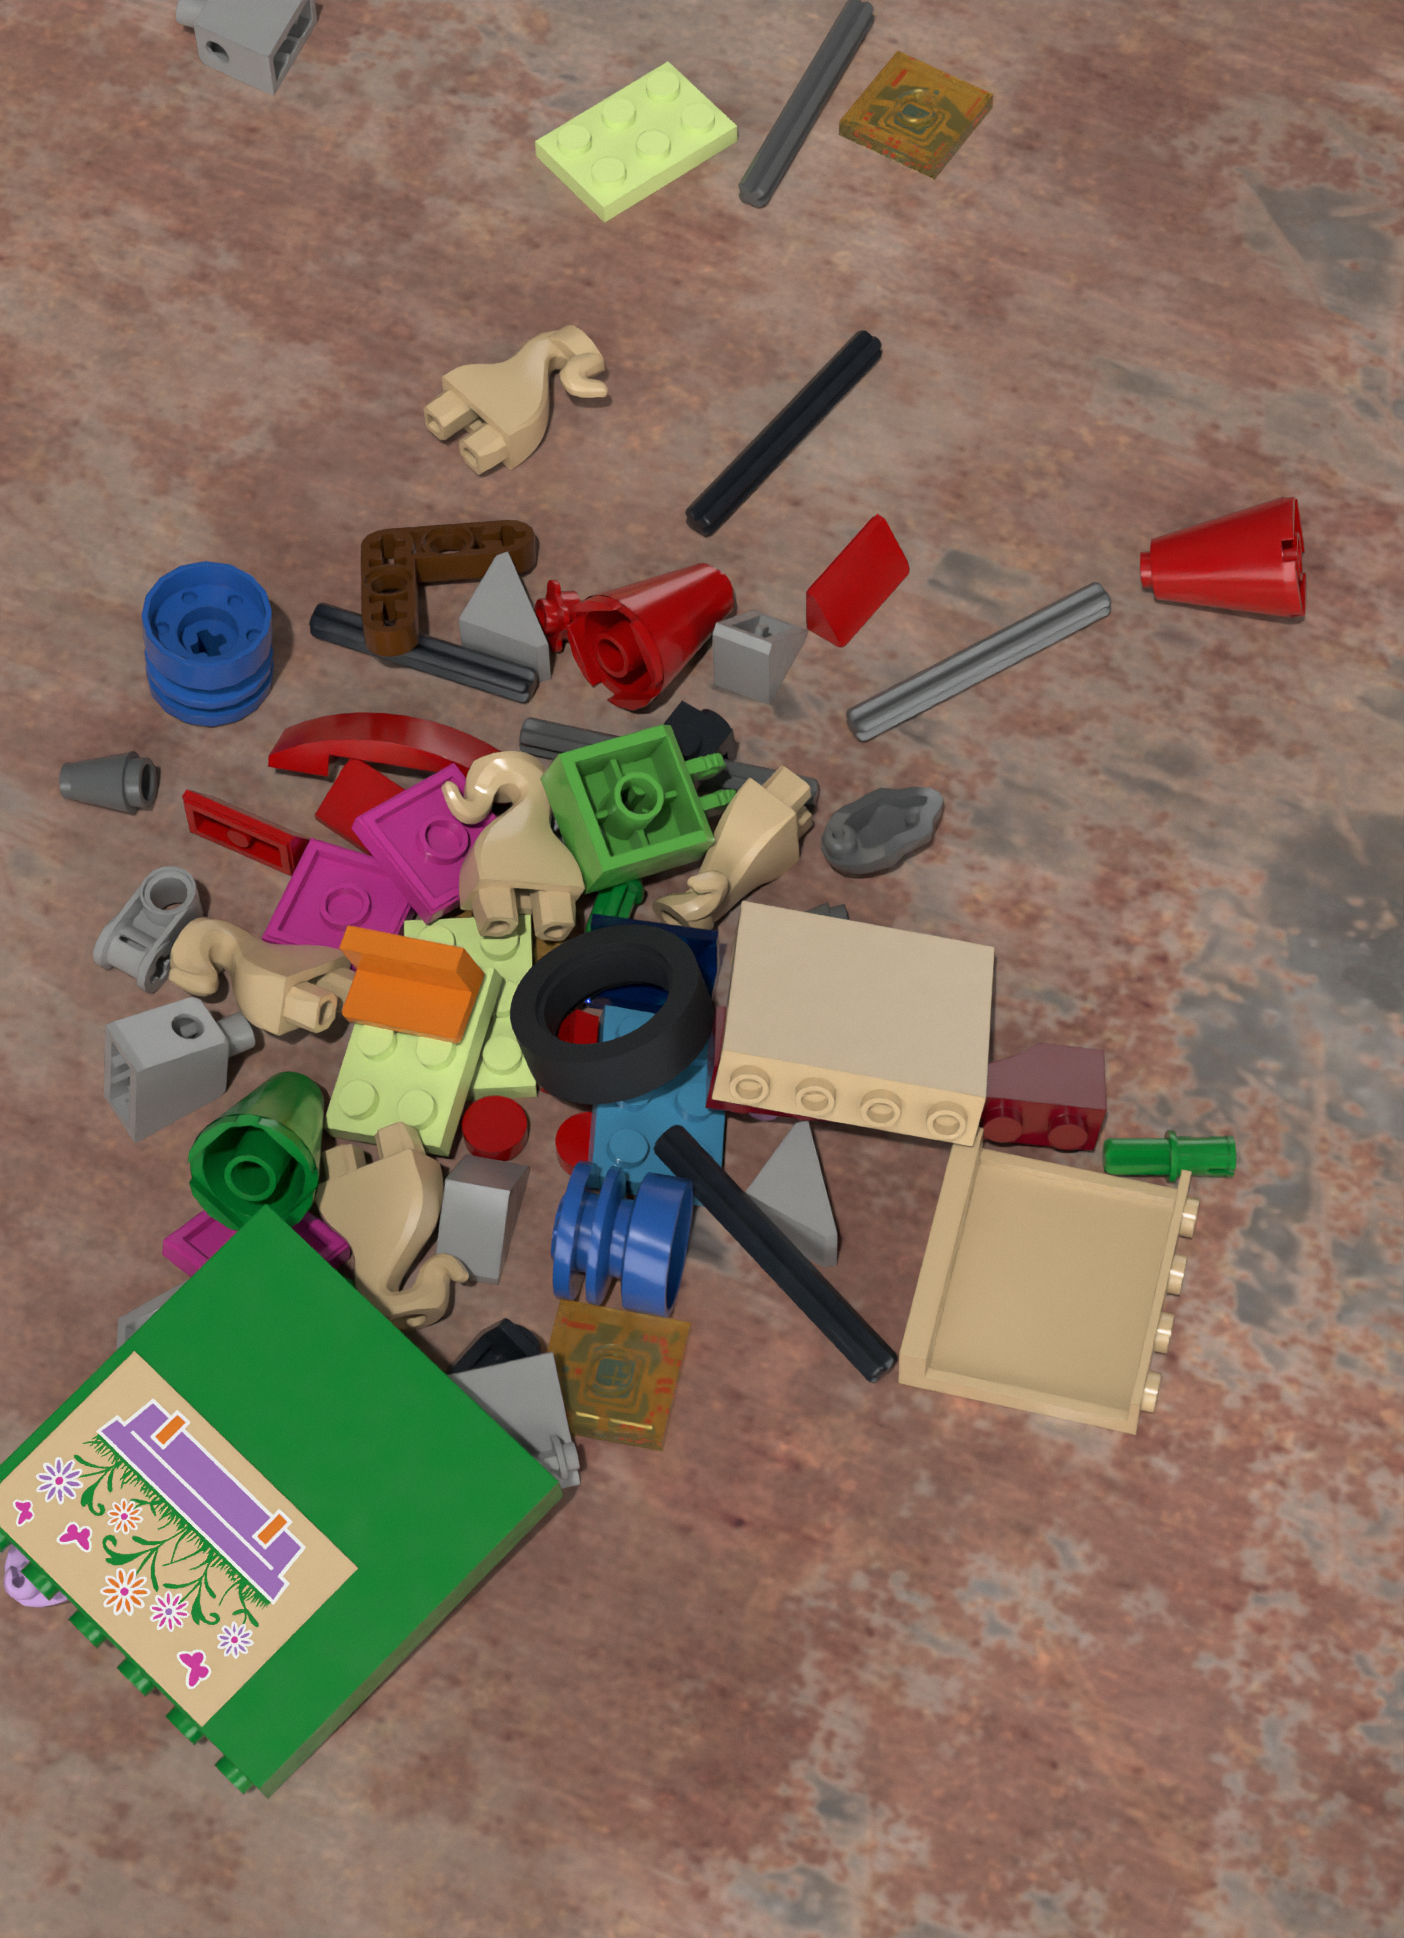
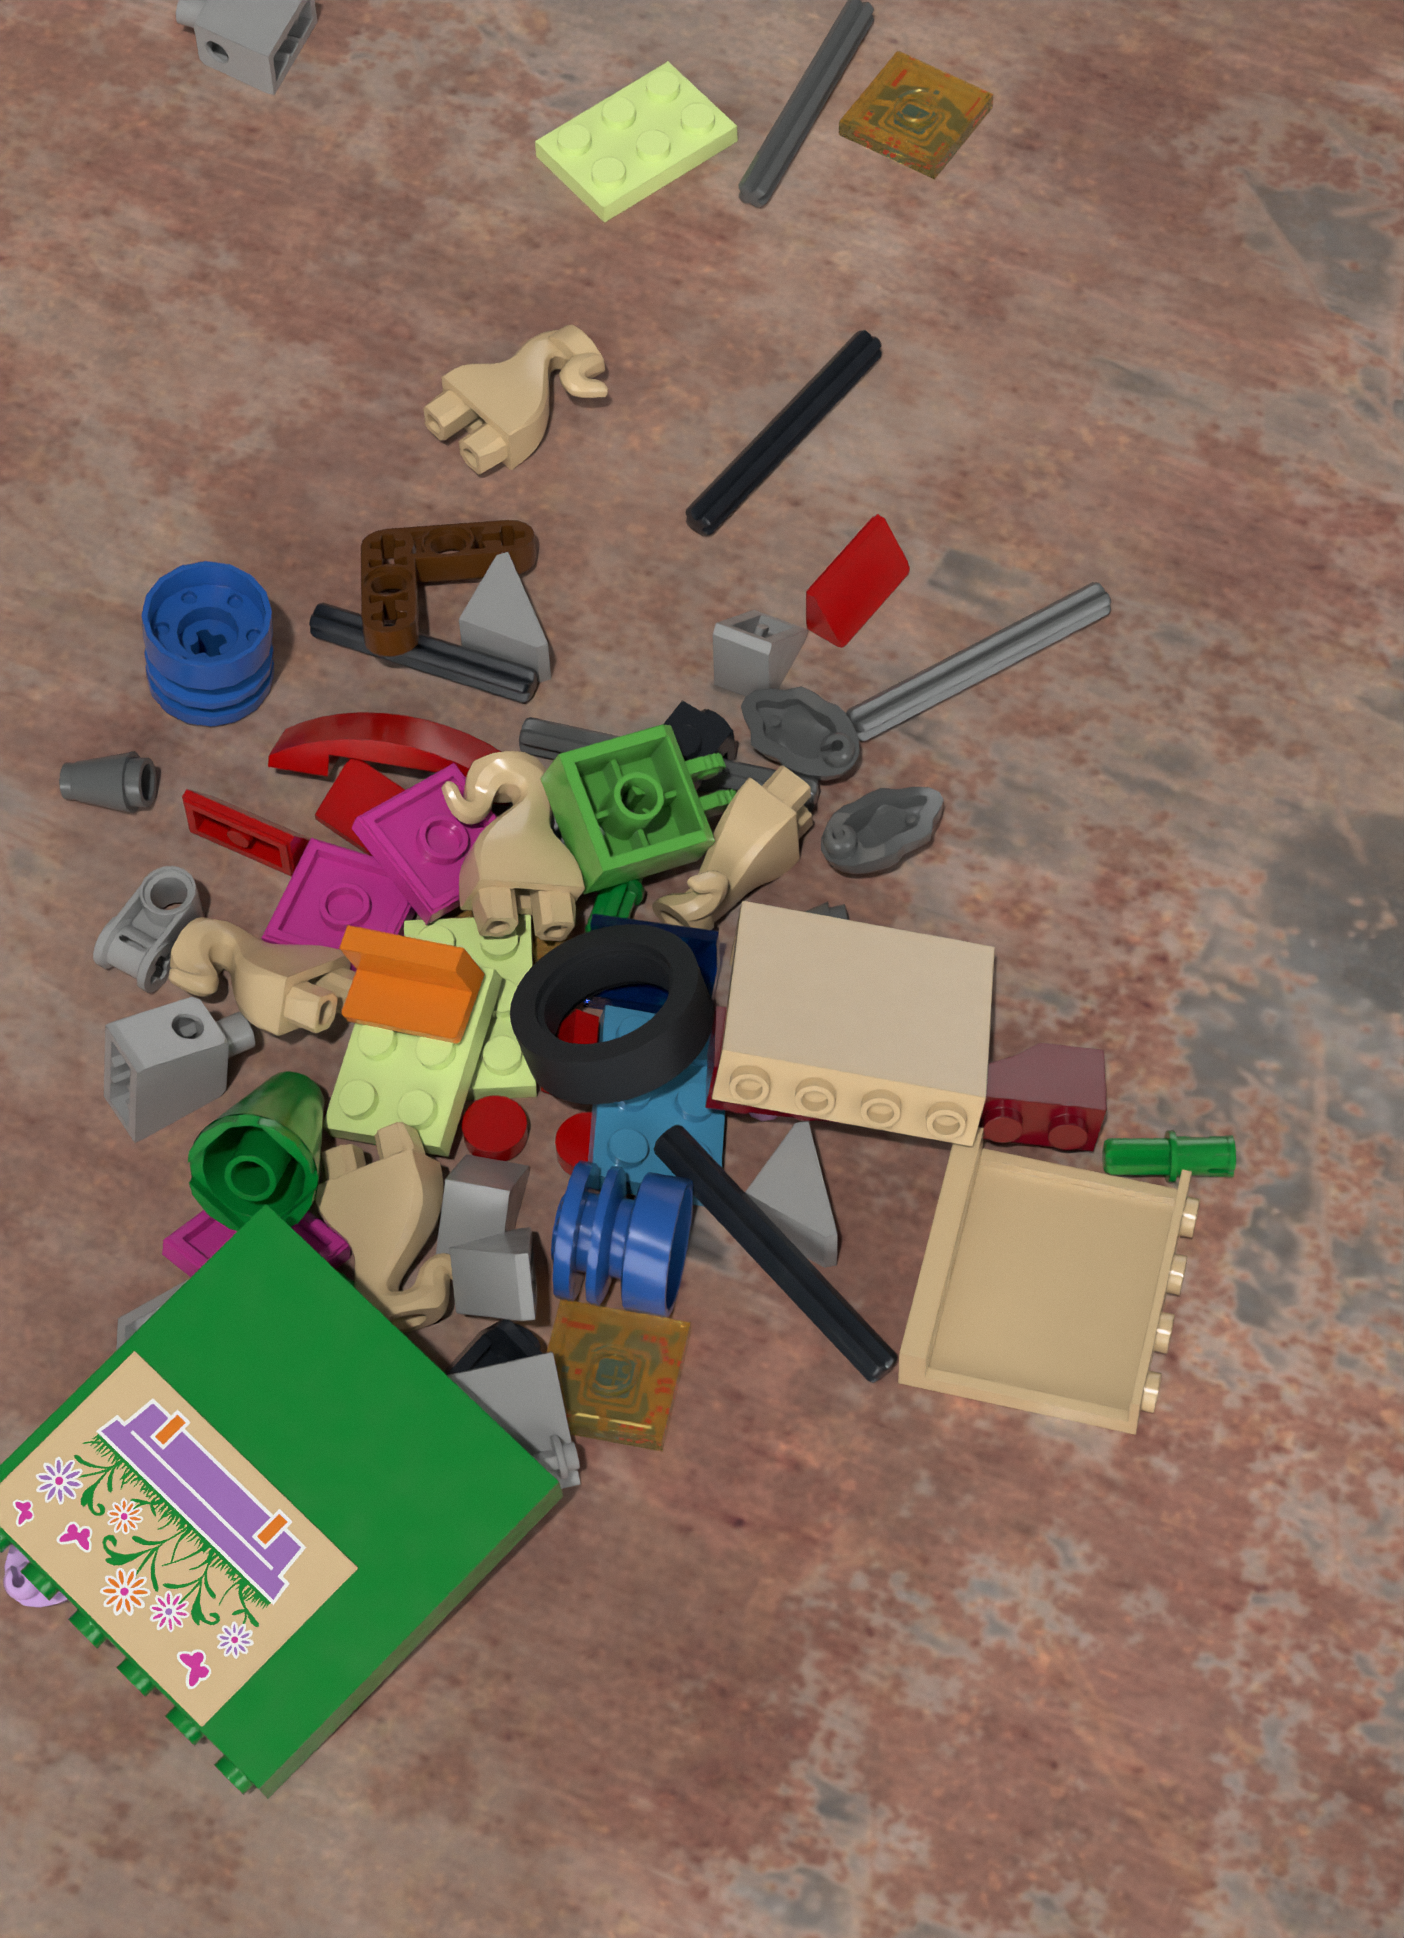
red plate [534,580,581,652] -> none
red cone [567,563,734,710] -> none
red cone [1140,497,1307,618] -> none
none -> light grey slope [449,1227,538,1321]
none -> dark grey arm [741,686,859,781]

